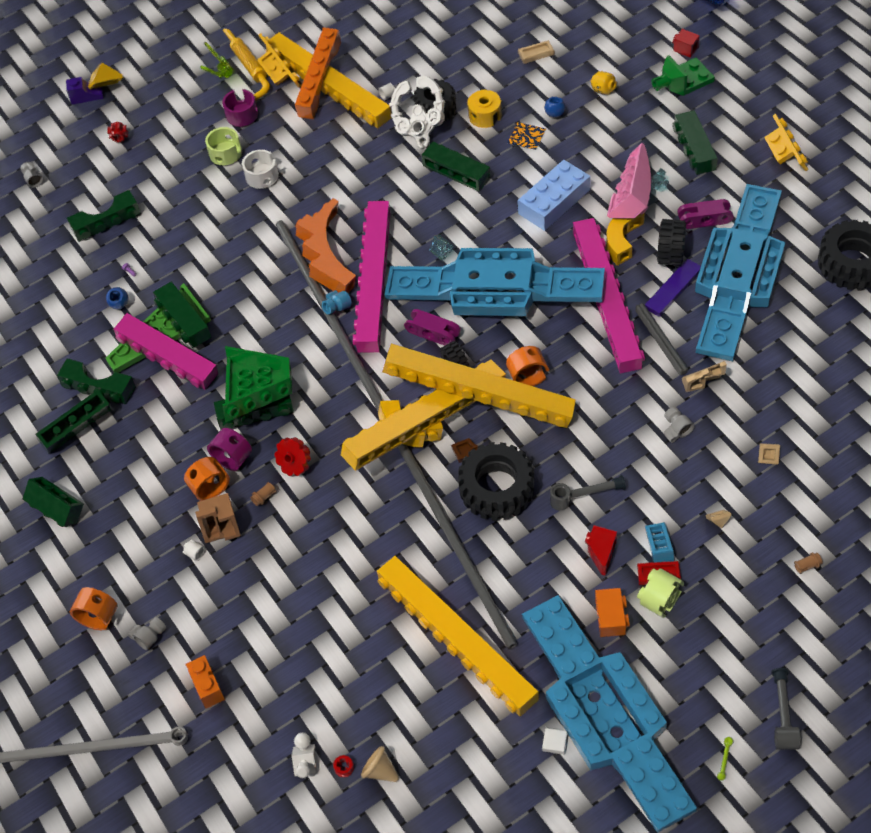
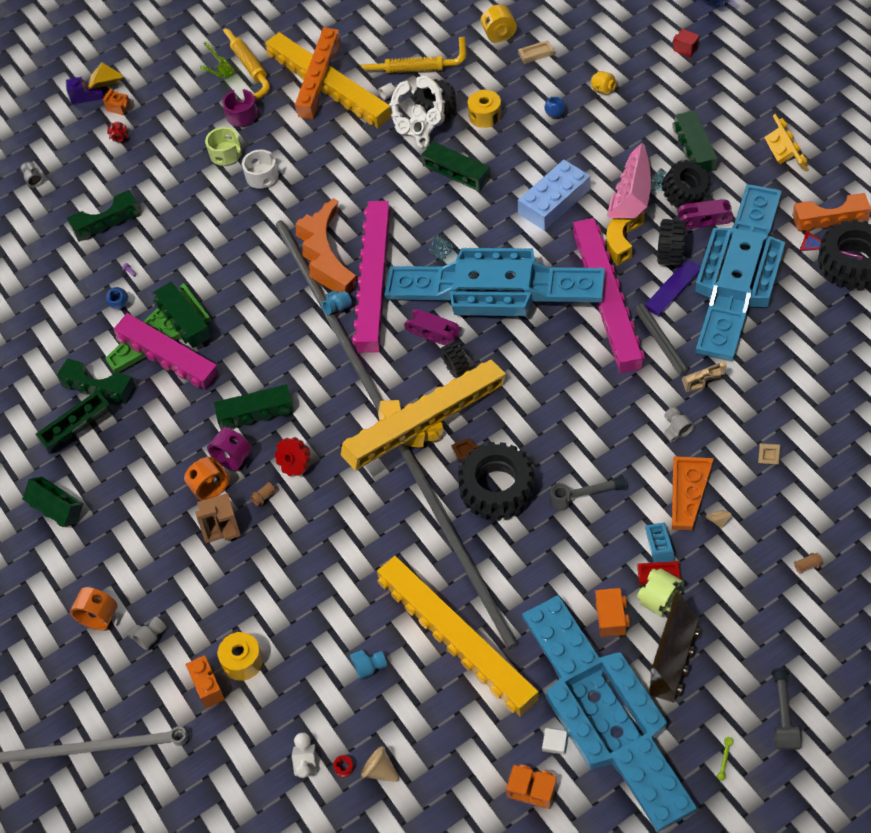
white hose [183,540,205,561] -> none
green piece [223,346,292,422] -> none
yellow bracket [257,33,301,88] -> none
yellow brick [382,343,576,428] -> none
orange piece [506,346,549,387] -> none
sticker [508,122,546,150] -> none
red slope [585,525,617,576] -> none
green plate [651,55,715,96] -> none
none -> orange brick [103,88,131,115]
none -> yellow piece [217,632,263,681]
none -> dark azure piece [350,650,387,680]
none -> yellow piece [360,37,466,74]
none -> yellow piece [481,4,517,43]
none -> orange piece [506,765,557,809]
none -> dark brown slope [649,592,701,703]
none -> black tyre [662,160,711,207]
none -> orange wing [672,456,714,530]
none -> orange arch [792,193,871,231]
none -> piece [799,231,864,259]

